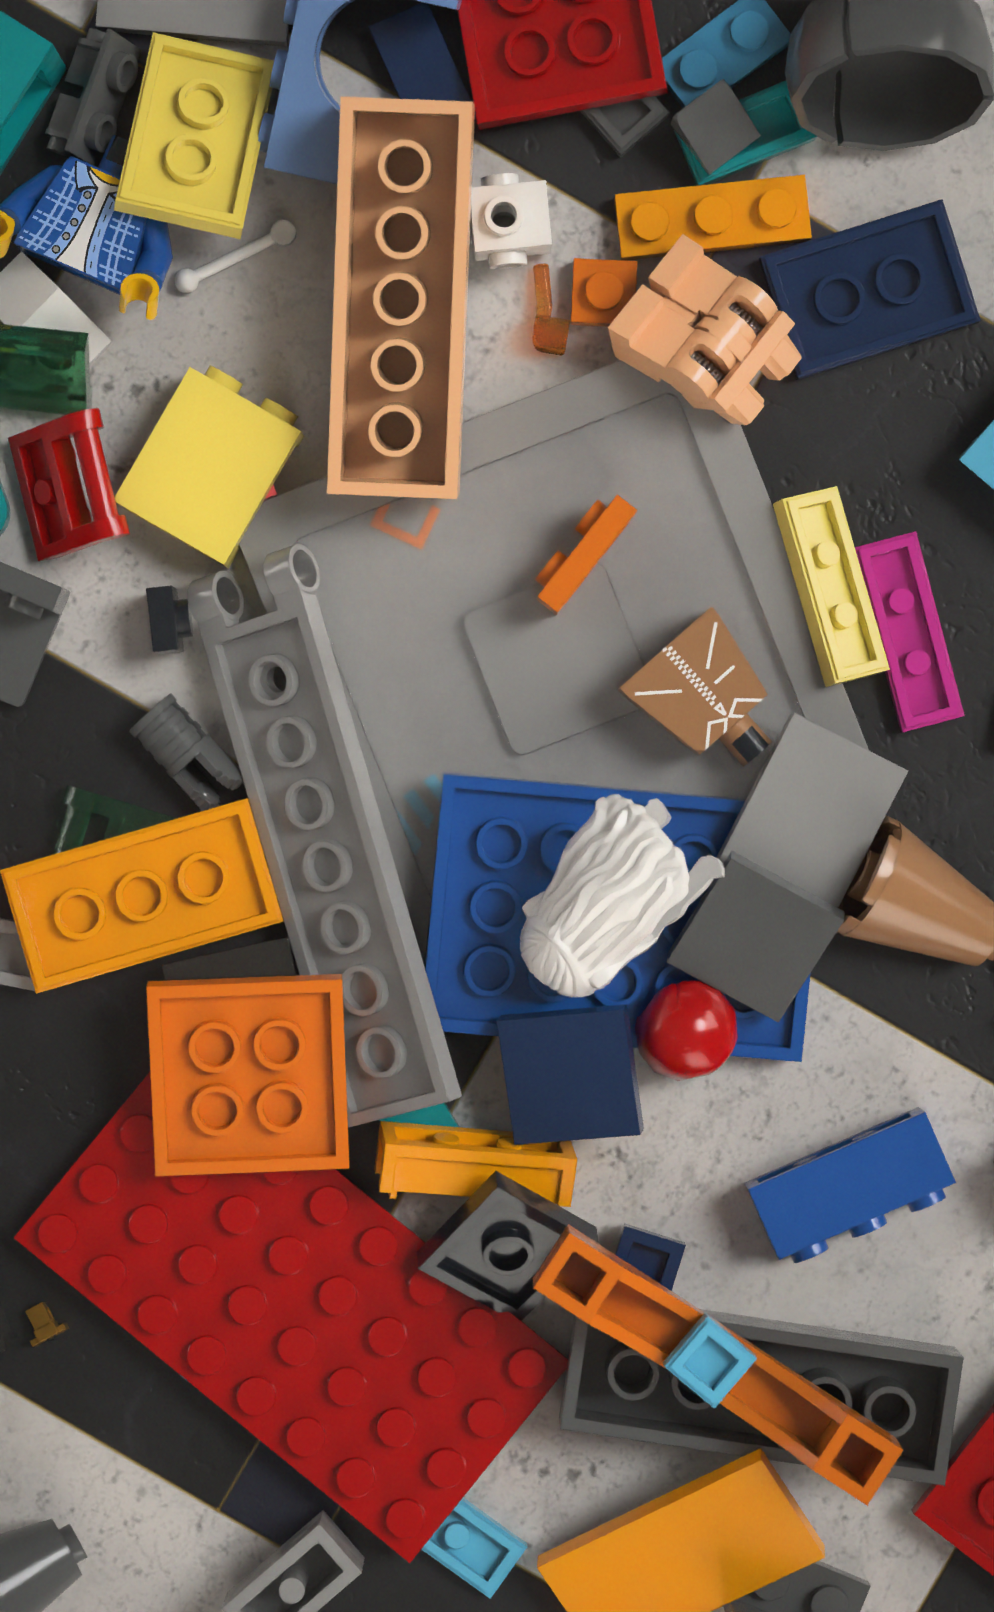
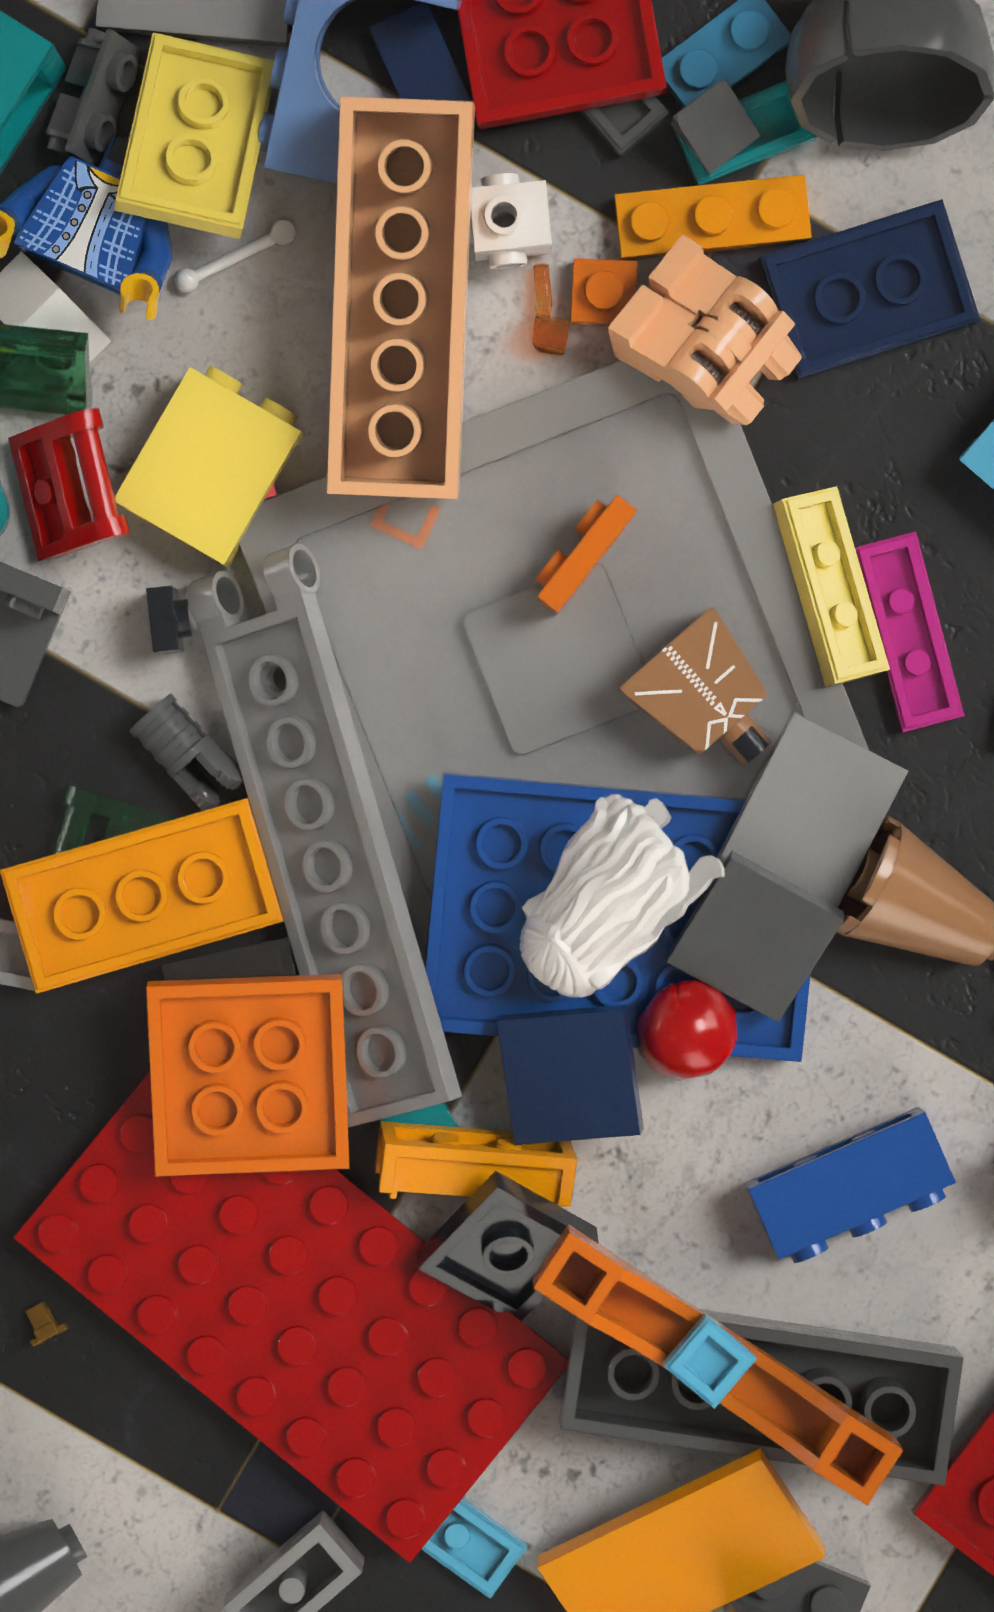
dark blue plate [615,1223,686,1291] -> none

